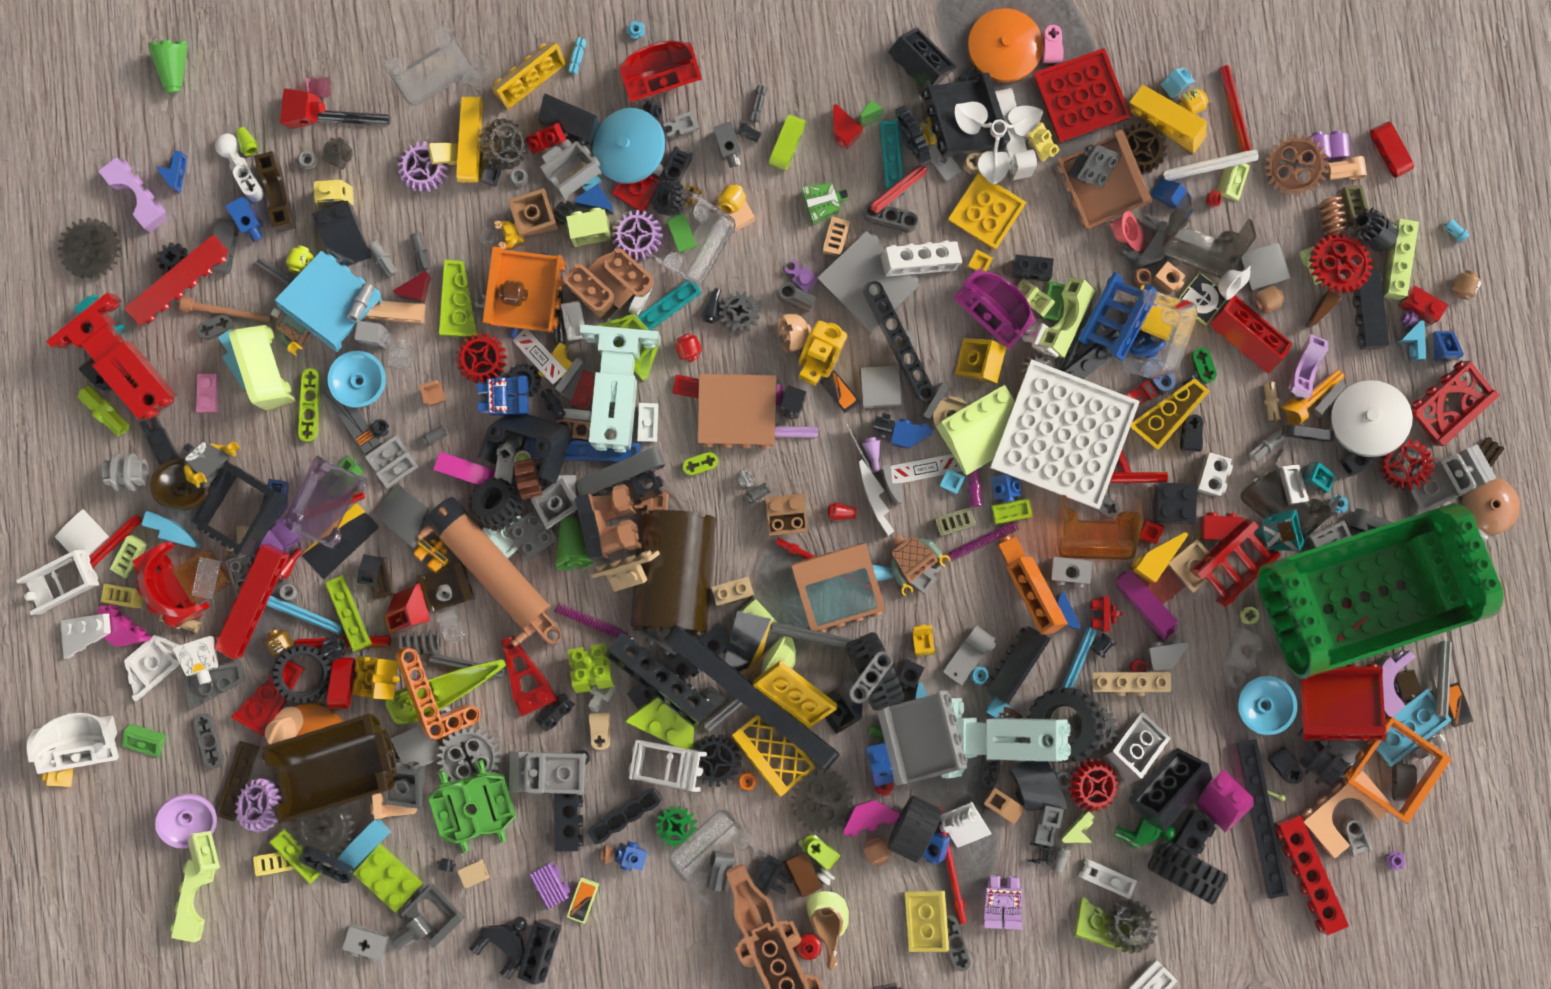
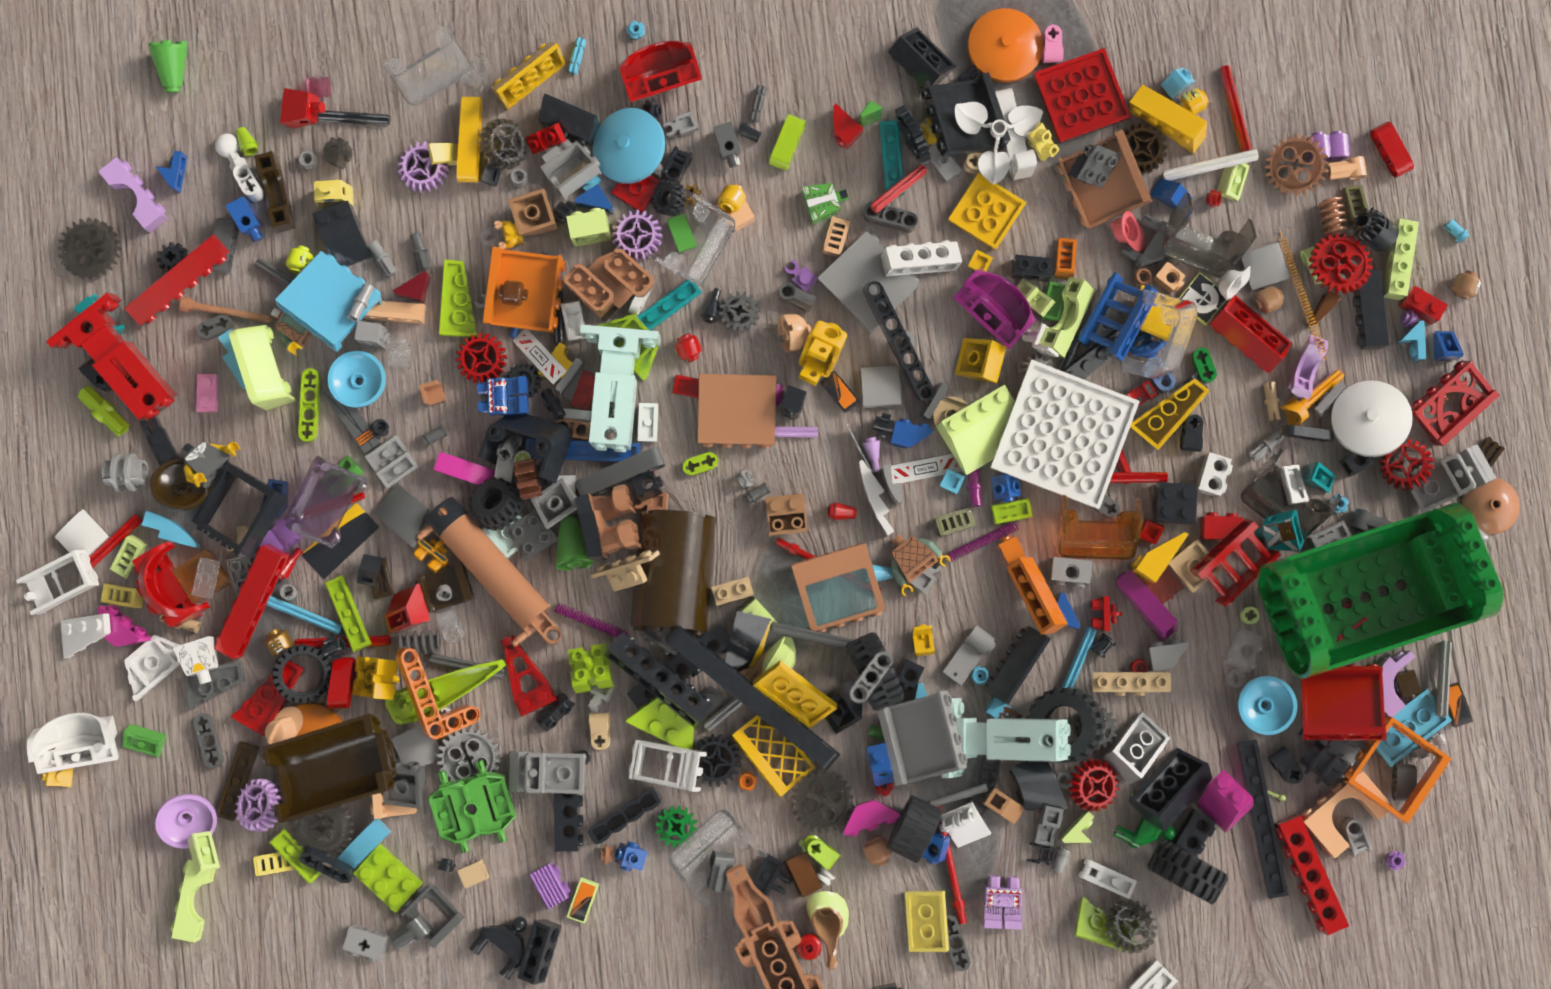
none -> light grey bar [930,784,988,807]
none -> orange slope [1054,238,1077,279]
none -> light orange piece [1278,230,1327,360]

